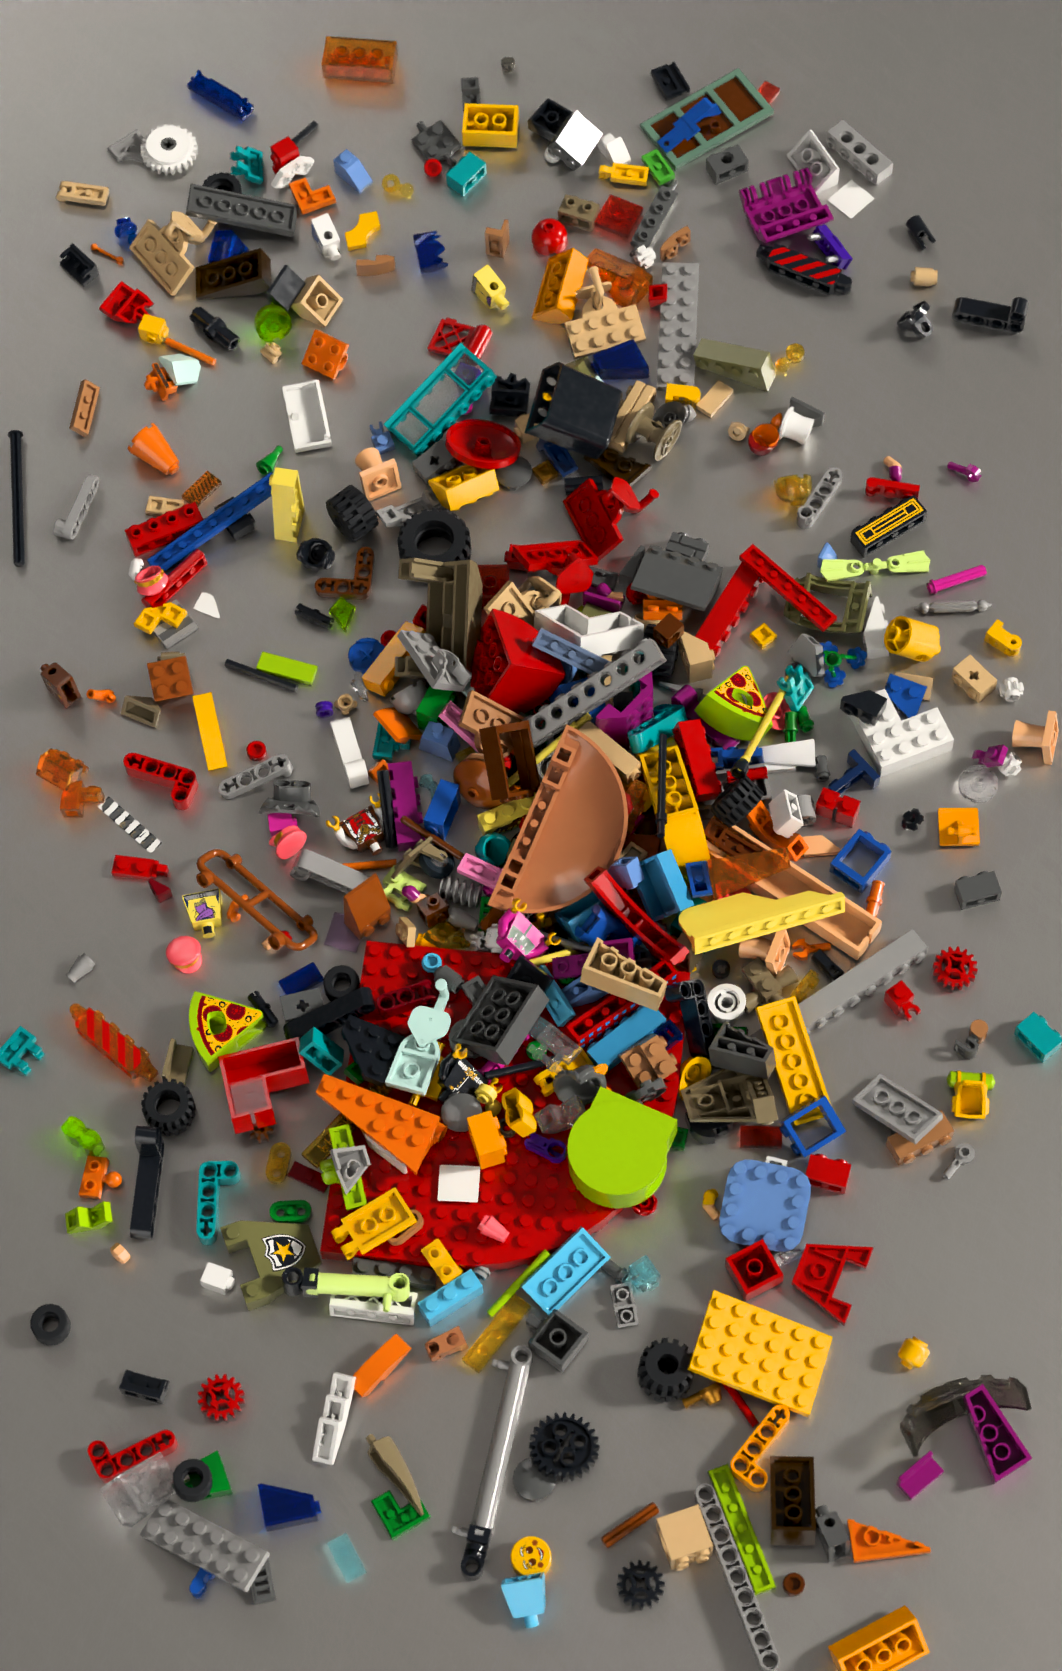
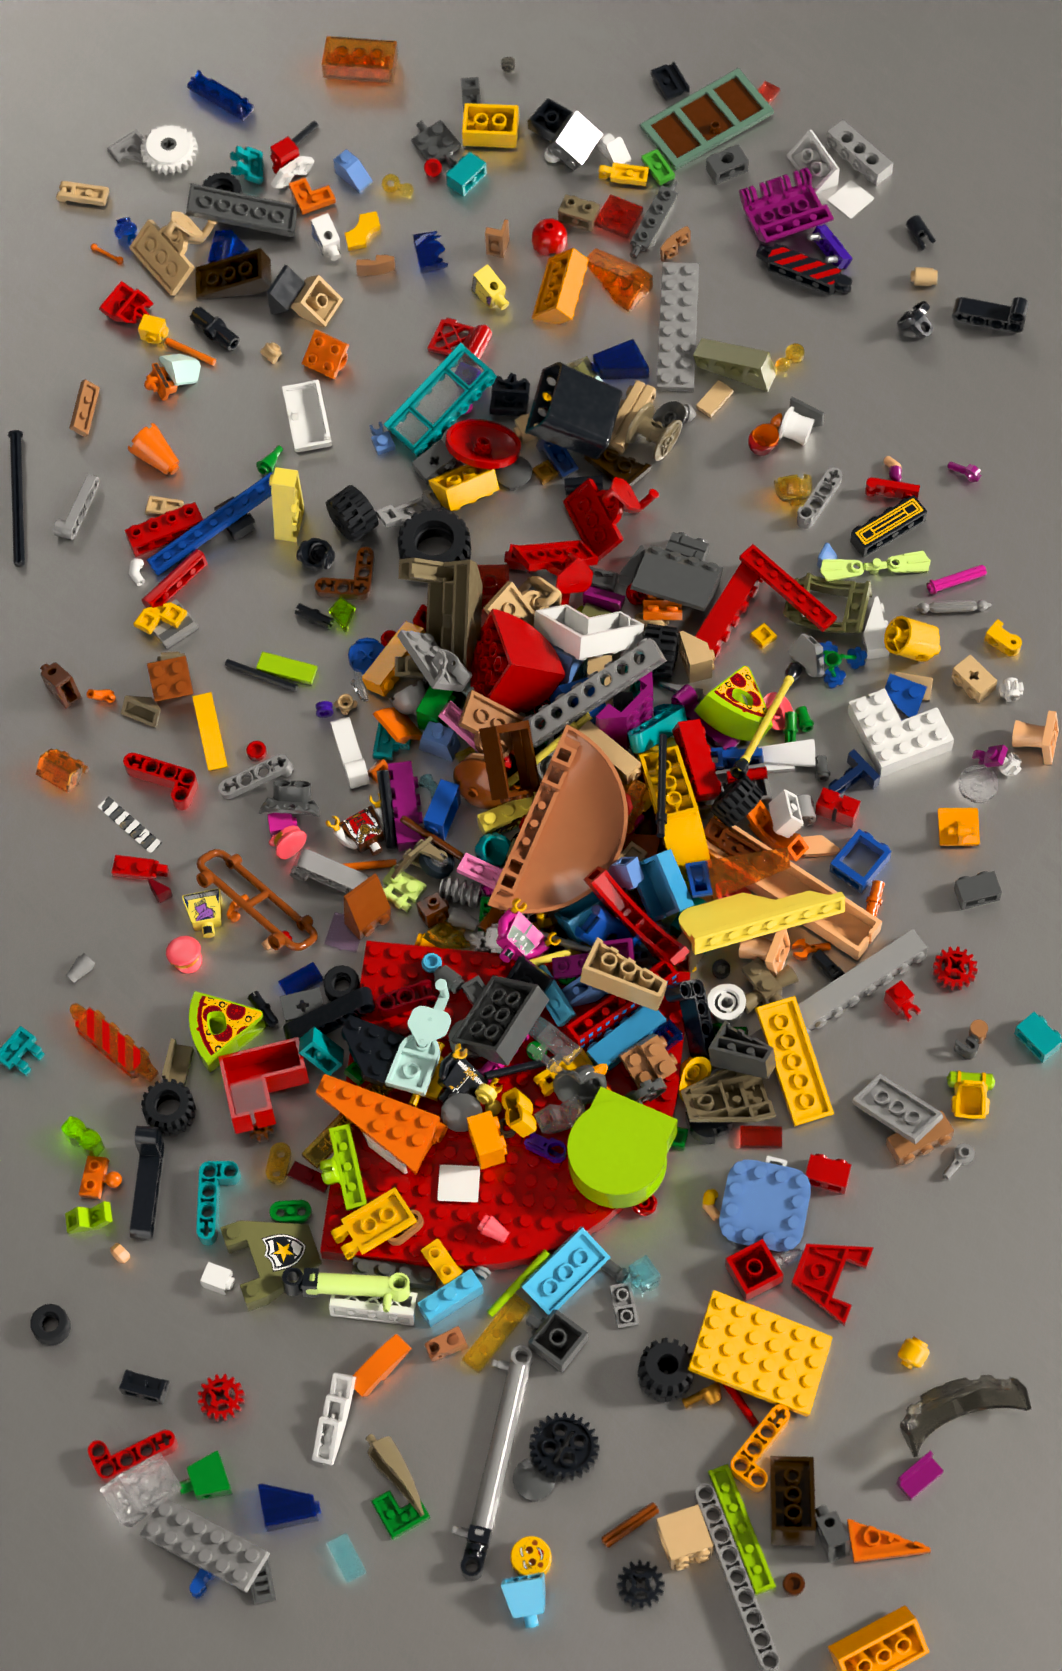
black hinge [60,243,99,287] -> none
clear orange brick [60,780,105,817] -> none
coral piece [134,566,168,596] -> none
black tyre [173,1459,212,1502] -> none
clear orange tile [182,470,222,507] -> none
white sticker [193,592,220,619] -> none
clear neon green cylinder [254,304,292,342] -> none
light grey slope [330,1145,371,1195] -> none
light nougat plant [355,448,402,501] -> none
tan plate [395,917,416,947] -> none
magenta arm [402,885,430,904] -> none
sand blue fence [531,627,610,674] -> none
tan plate [564,266,646,359] -> none
arm [597,583,623,602] -> none
white gear [633,245,656,269] -> none
red slope [648,284,667,307] -> none
reddish brown brick [653,613,684,649] -> none
blue piece [657,97,722,153] -> none
yellow leg [665,383,701,408] -> none
tan plate [728,422,750,441] -> none
dark tan slope [746,1077,778,1125] -> none
teal plate [777,665,814,712] -> none
blue window [779,1095,847,1158] -> none
clear yellow plate [790,969,820,1004] -> none
black slope [840,690,887,726] -> none
black plant [902,808,924,831] -> none
magenta wedge [963,1384,1032,1484] -> none

